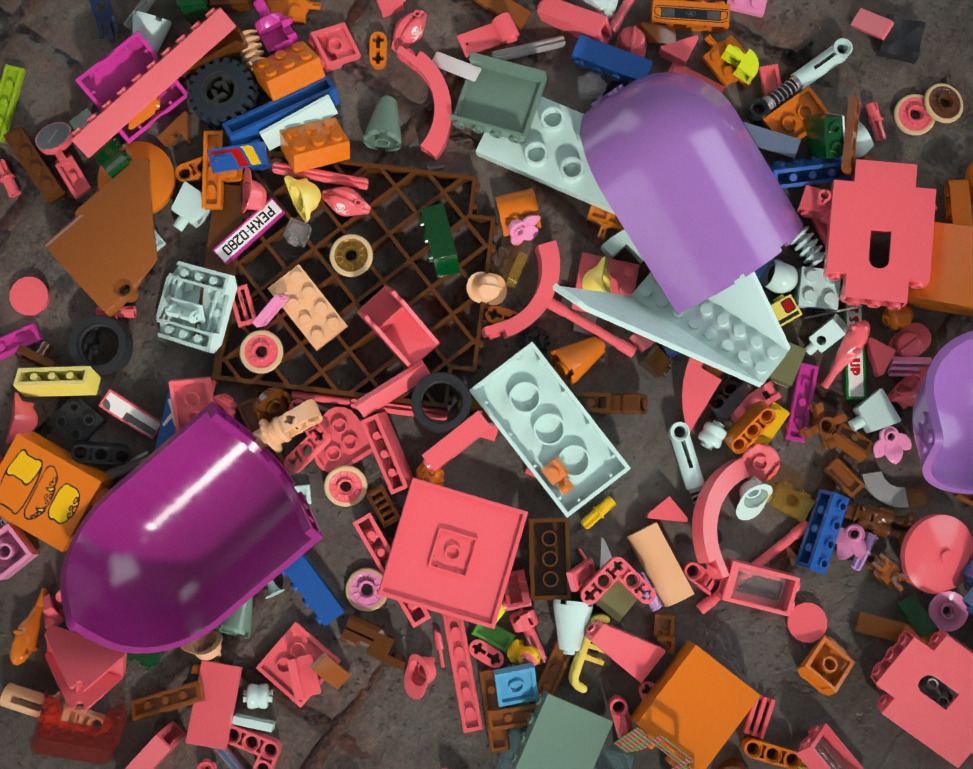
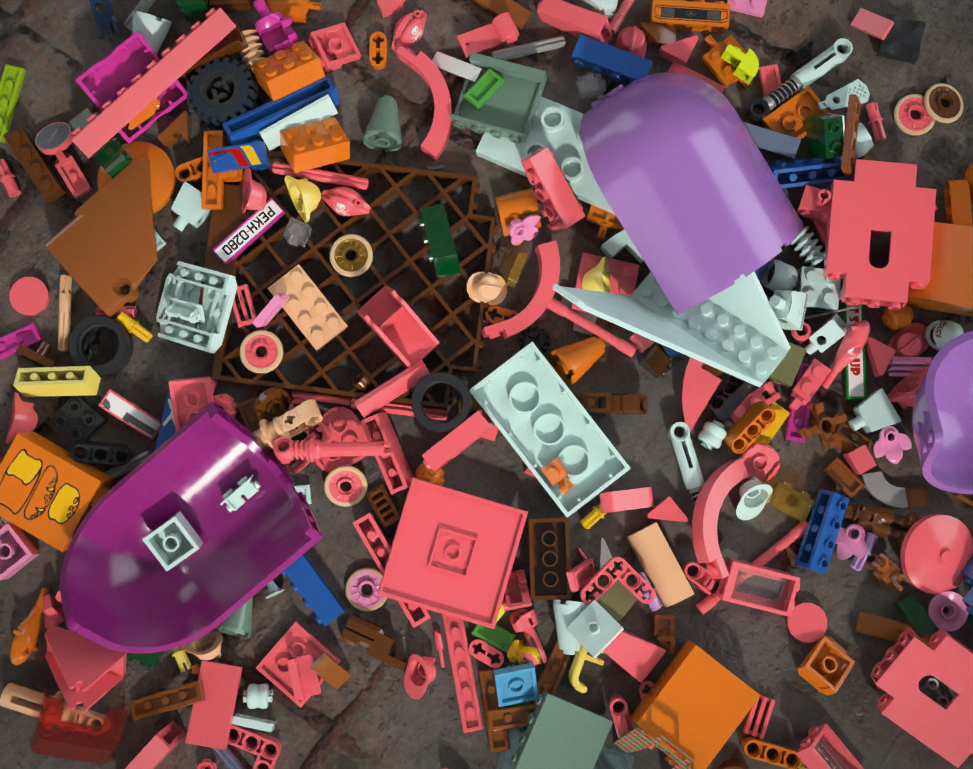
none -> light nougat axle [58,275,72,352]
none -> yellow axle [115,311,153,342]
none -> light aqua brick [142,511,204,571]
none -> light yellow axle [172,647,193,673]
none -> light aqua hinge [220,474,261,512]
none -> coral piece [272,436,392,464]
none -> reddish brown hinge [353,373,370,390]
none -> bright green tile [464,68,504,110]
none -> coral wedge [521,147,585,231]
none -> light aqua plate [566,600,624,658]
none -> coral beam [599,487,654,513]
none -> light aqua torso [769,290,808,331]
none -> coral hinge [788,359,831,411]
none -> coral cone [791,322,812,343]
none -> light aqua piece [818,79,870,110]
none -> coral panel [843,445,877,475]
none -> light aqua helmet [924,320,964,351]

